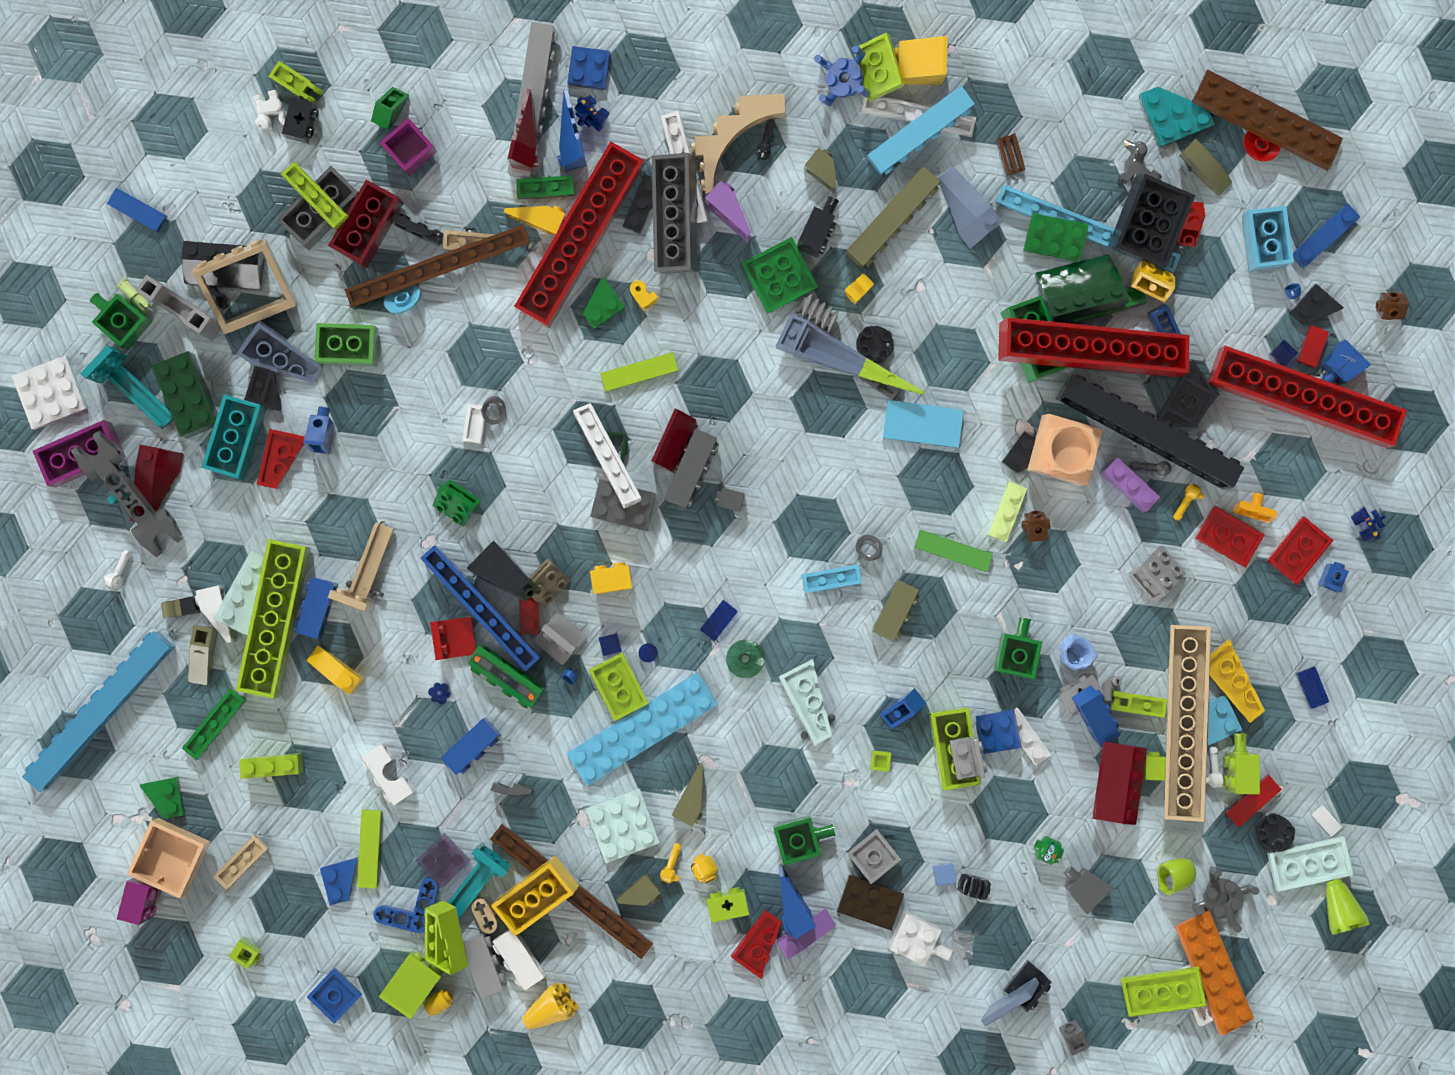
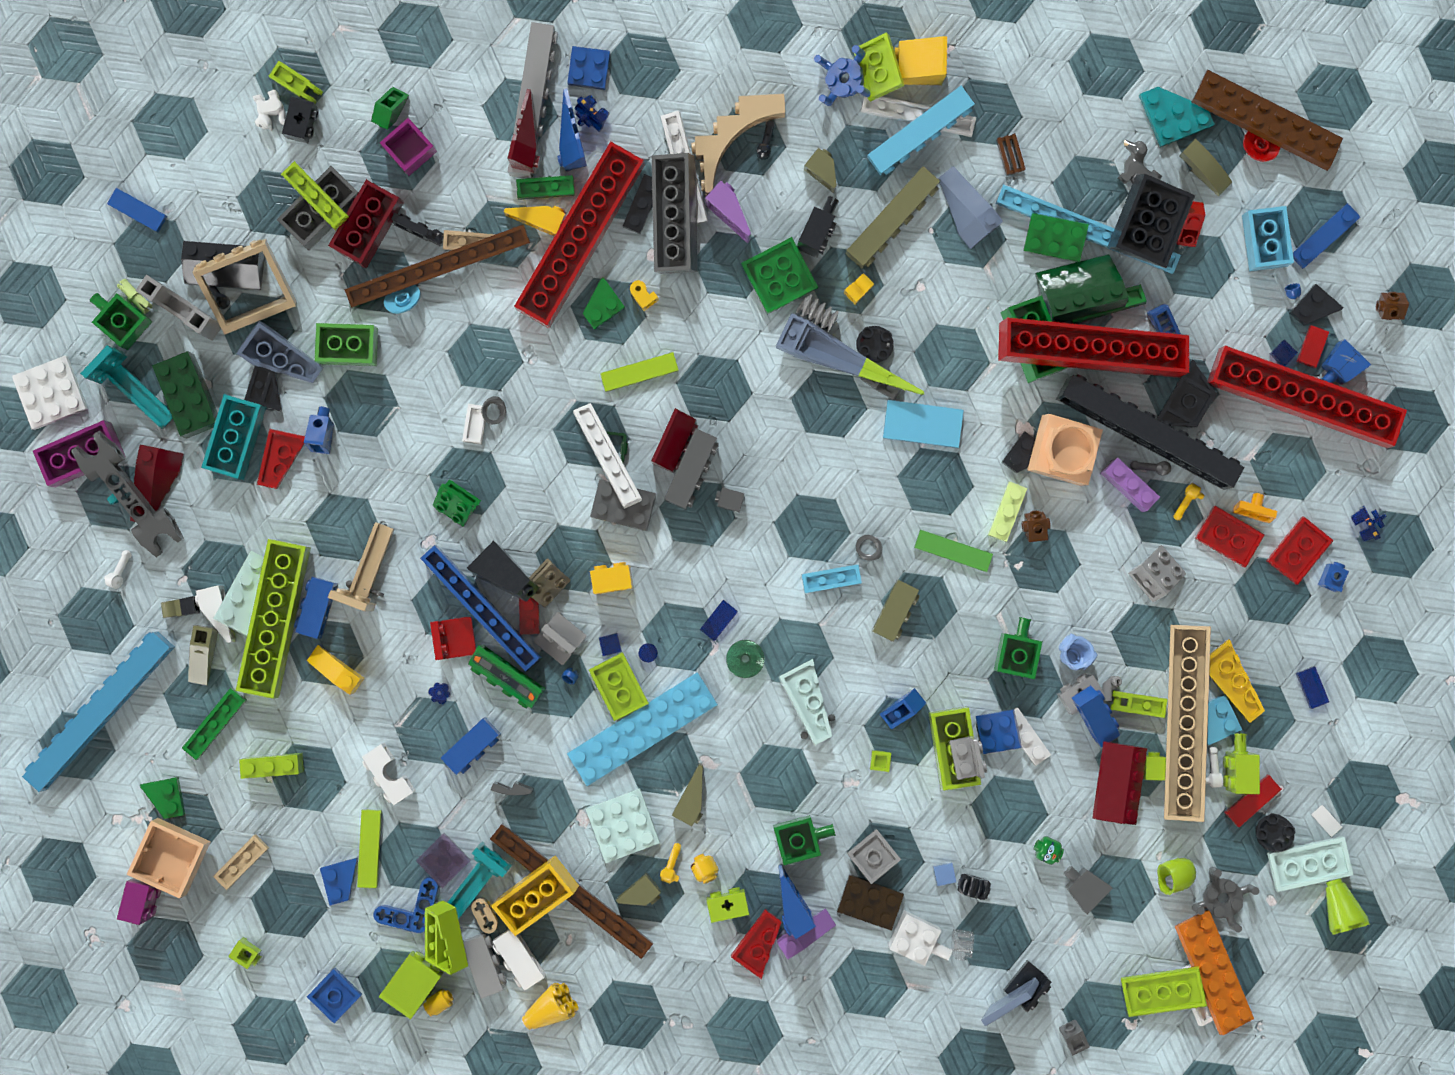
yellow brick [1131,260,1175,303] -> none

